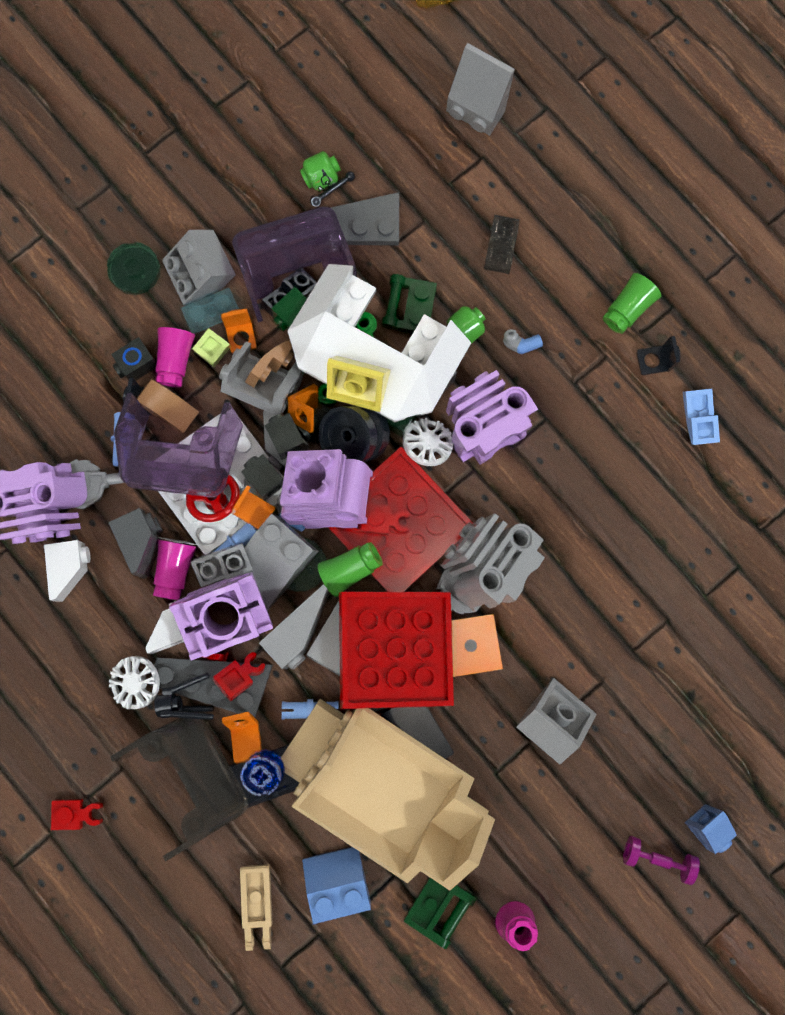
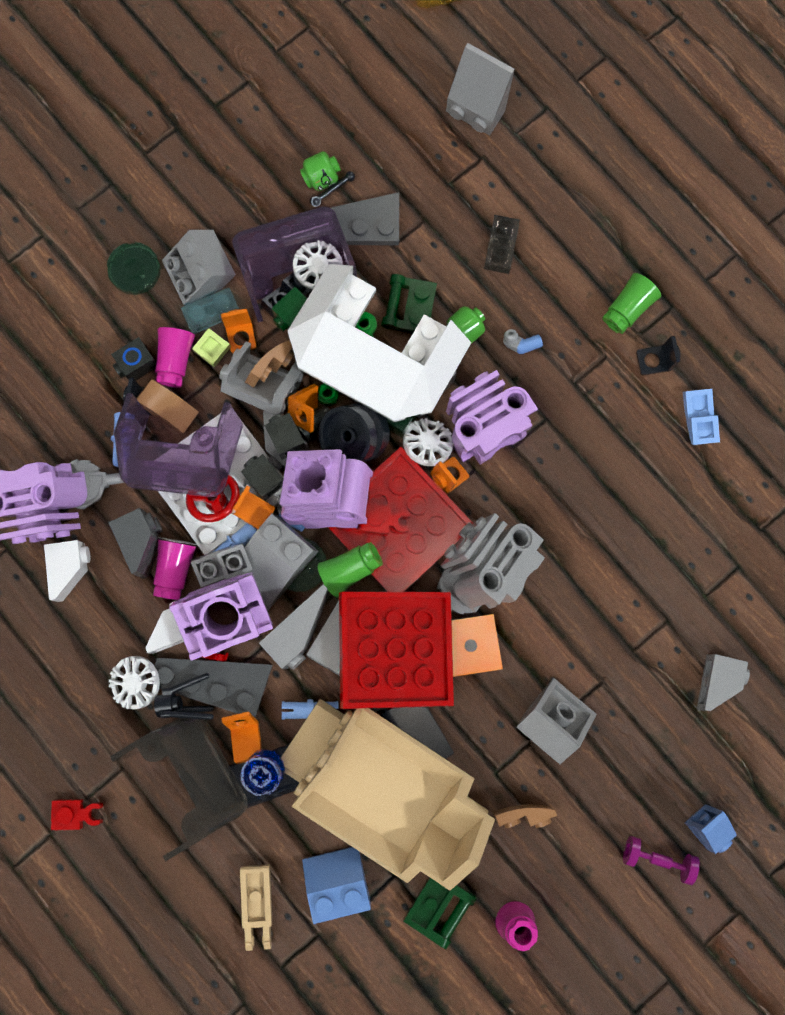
red plate [213,652,266,701] -> none
light yellow slope [327,356,391,412] -> none
none -> white wheel [293,240,343,290]
none -> orange bracket [430,457,469,495]
none -> medium nougat slope [492,804,557,828]
none -> light grey slope [697,654,750,711]

